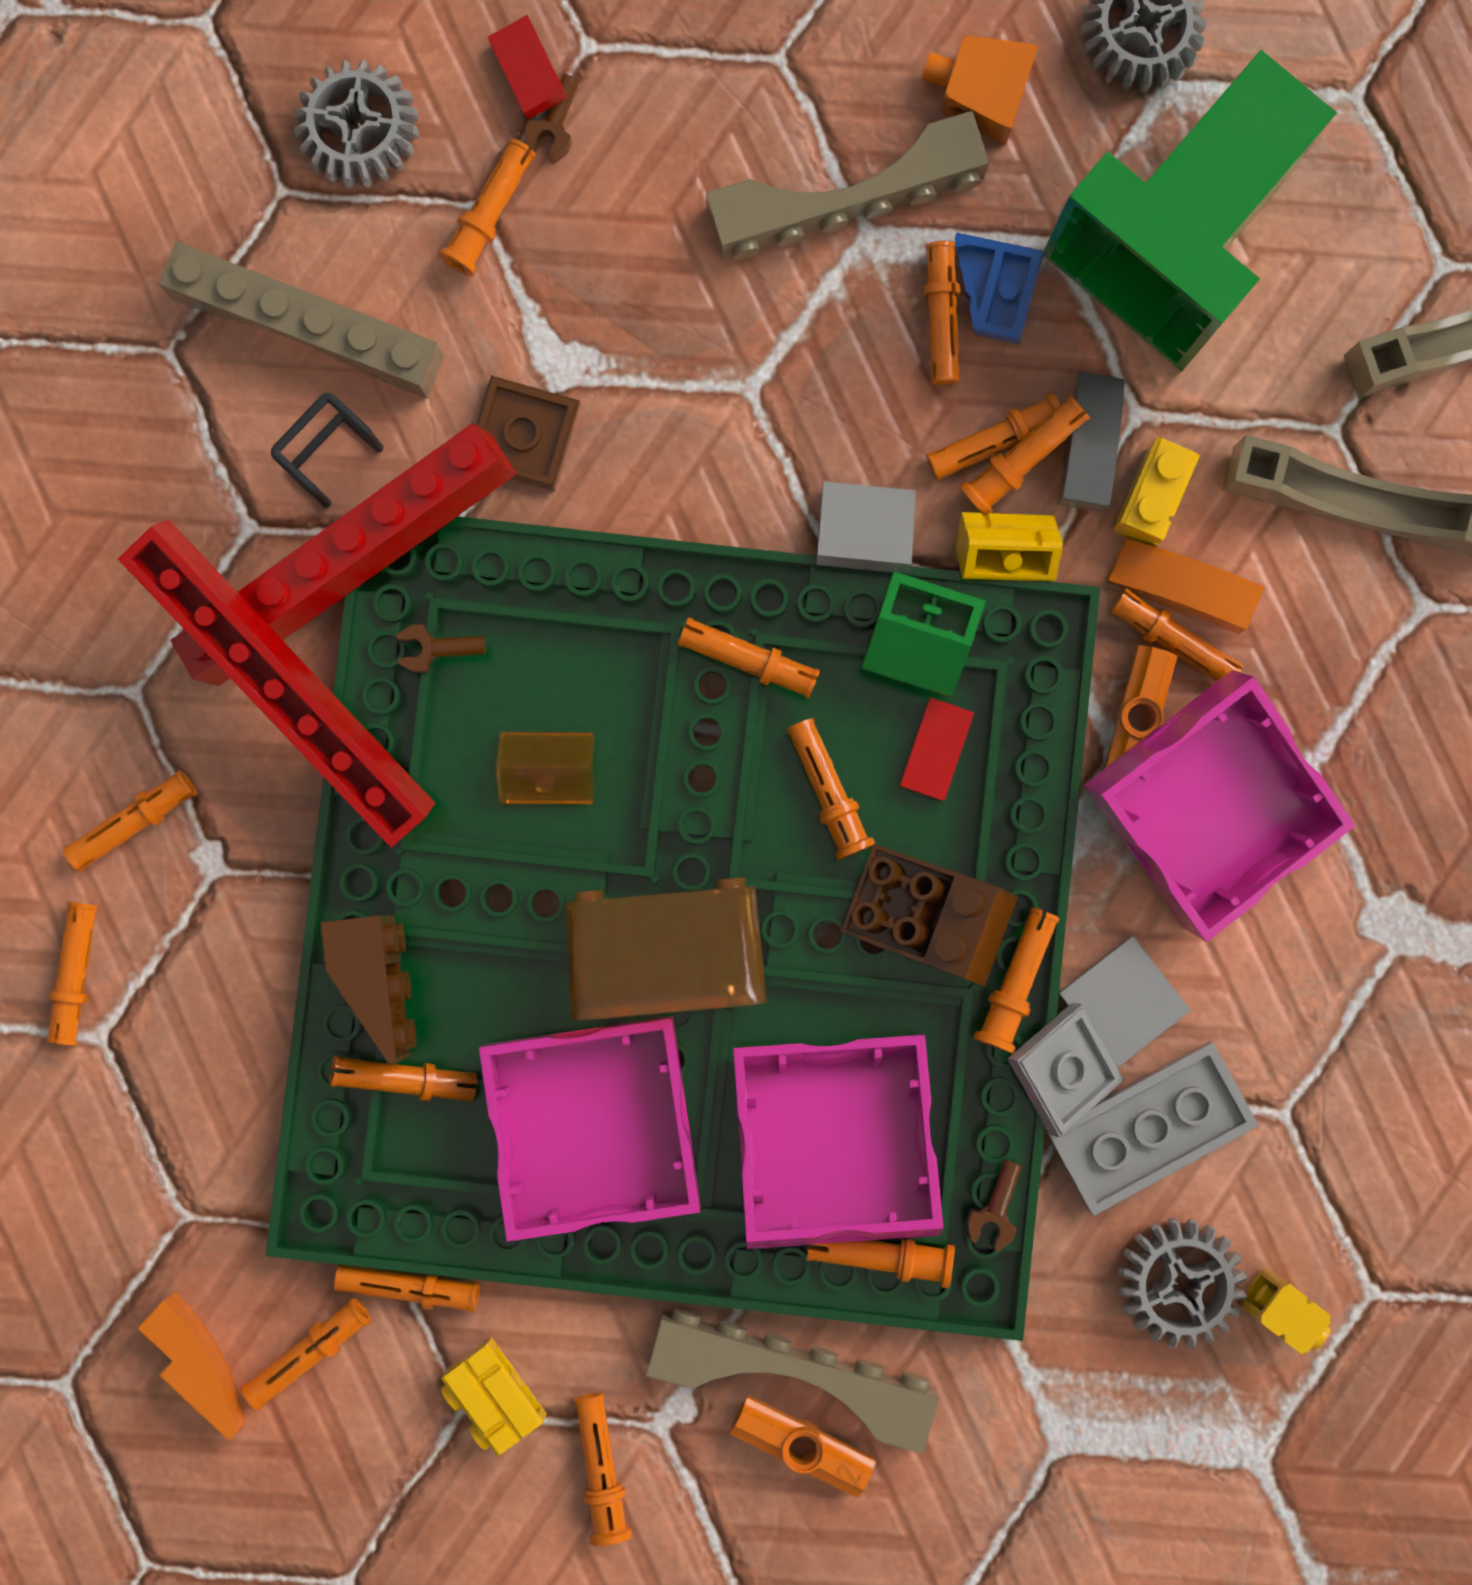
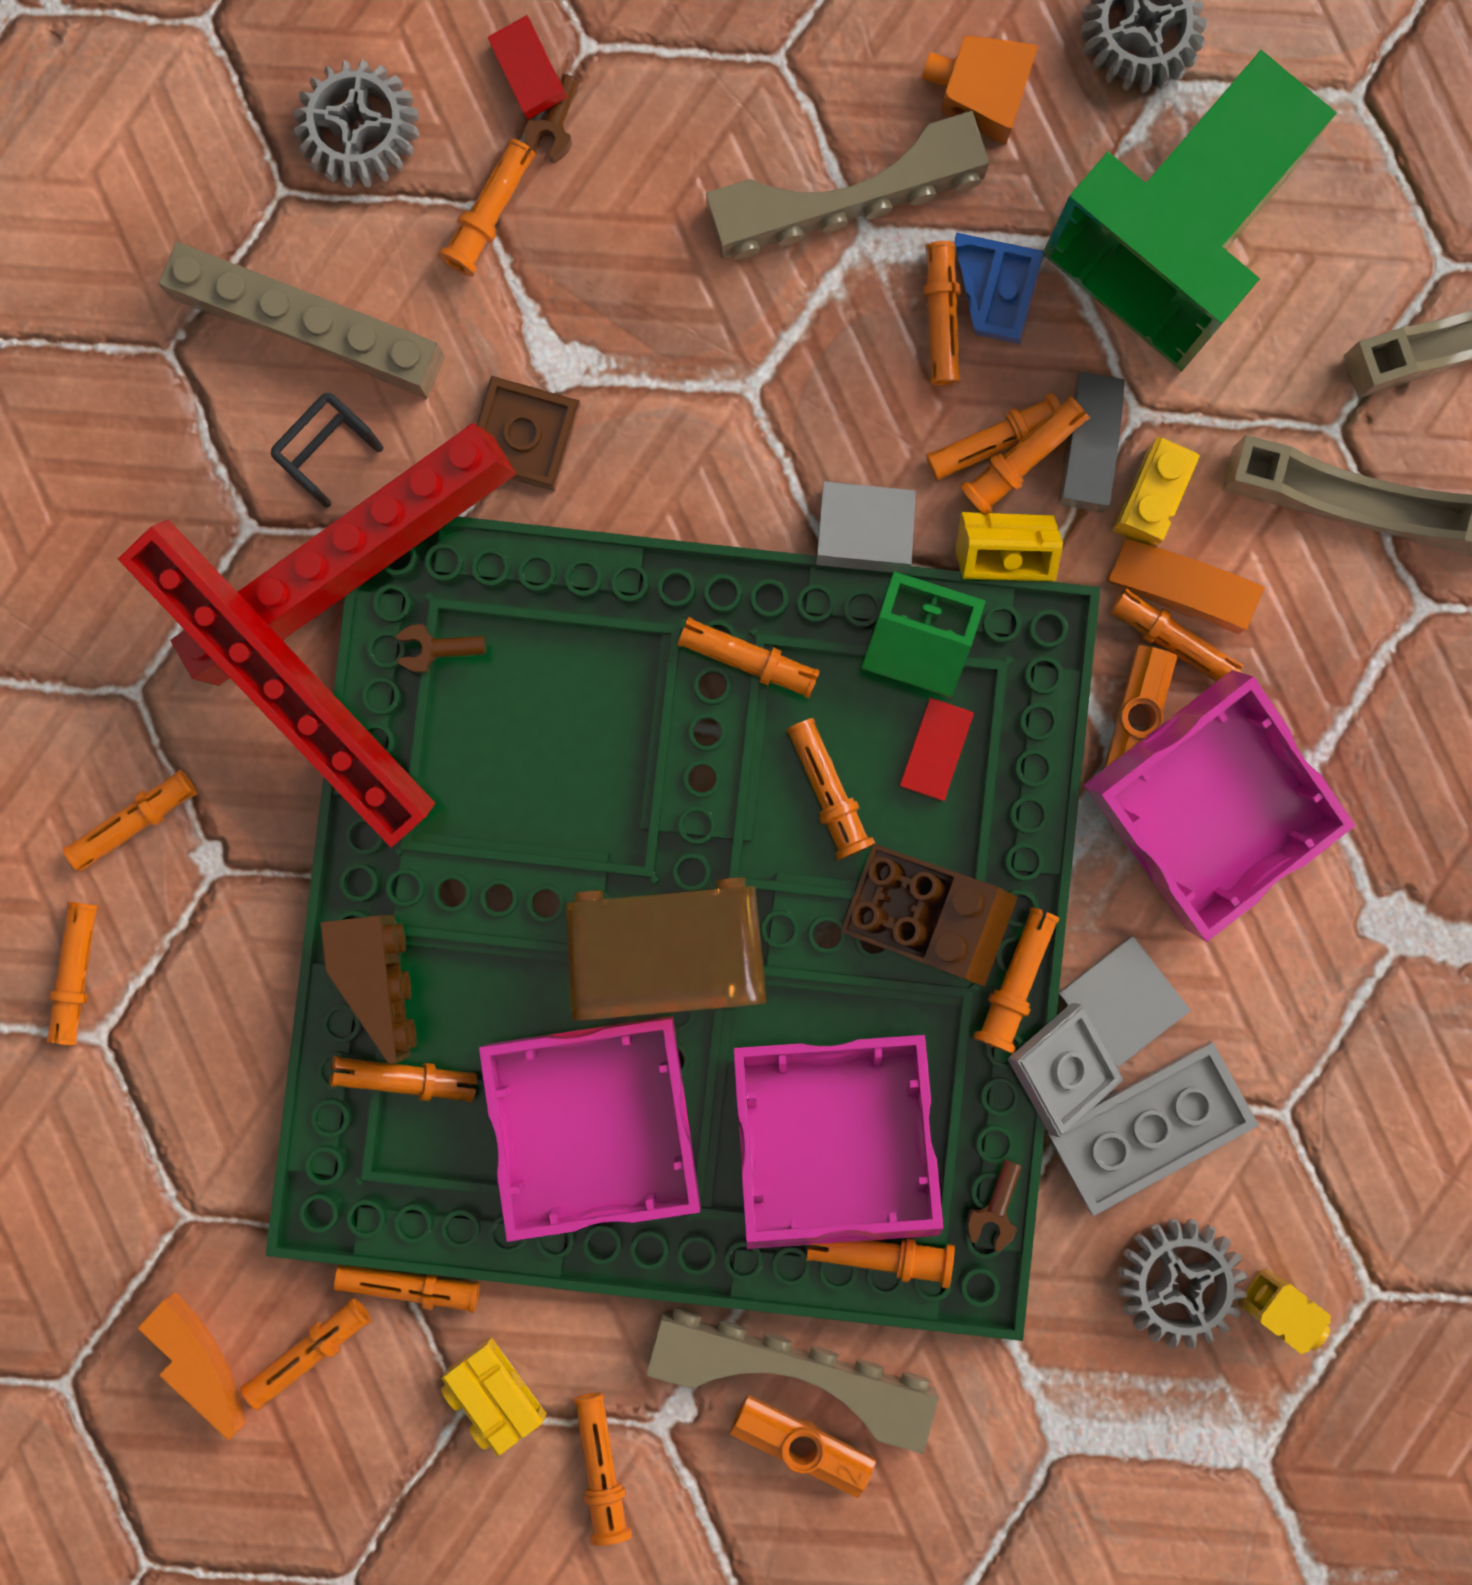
clear orange panel [496,732,594,804] -> none

